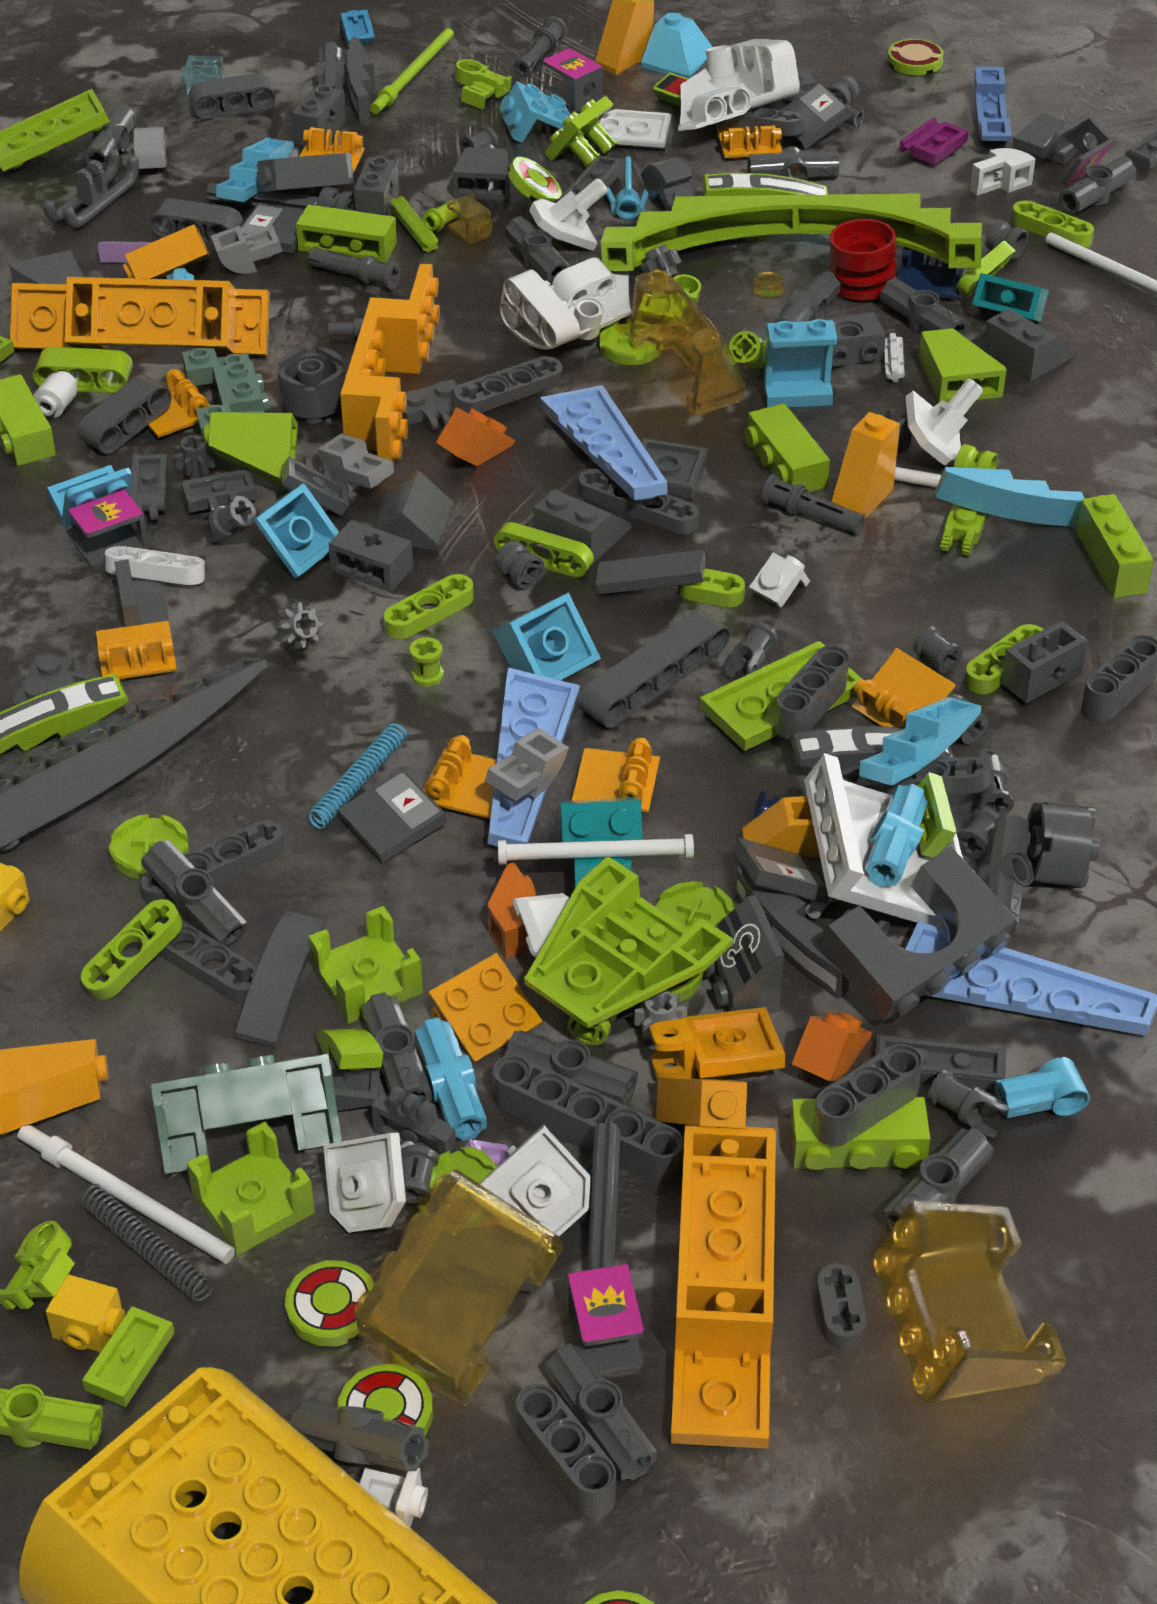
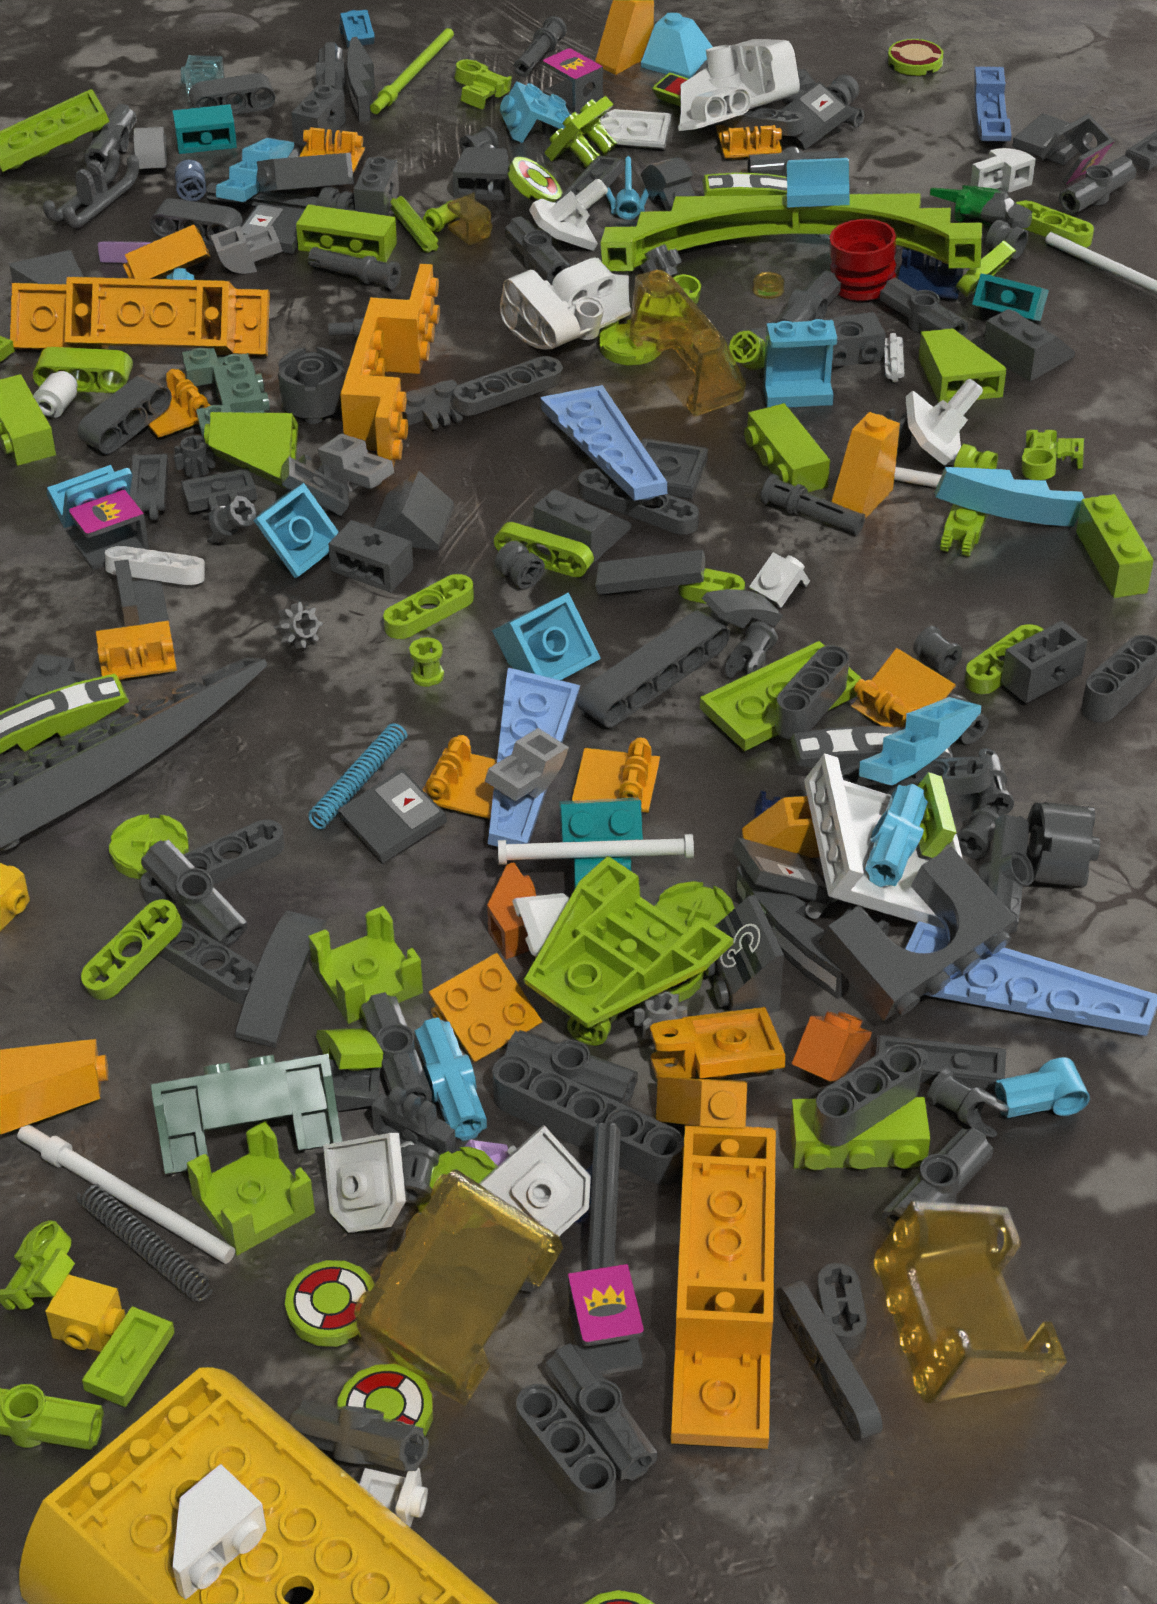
orange slope [436,407,516,466] -> none
magenta plate [899,117,969,165] -> none
none -> teal brick [172,104,237,154]
none -> white slope [173,1464,267,1600]
none -> sand blue wheel [175,160,206,201]
none -> dark grey slope [702,589,783,629]
none -> dark grey beam [776,1280,883,1441]
none -> medium azure panel [787,158,850,208]
none -> animal [930,185,1033,228]
none -> lime piece [1022,430,1084,480]

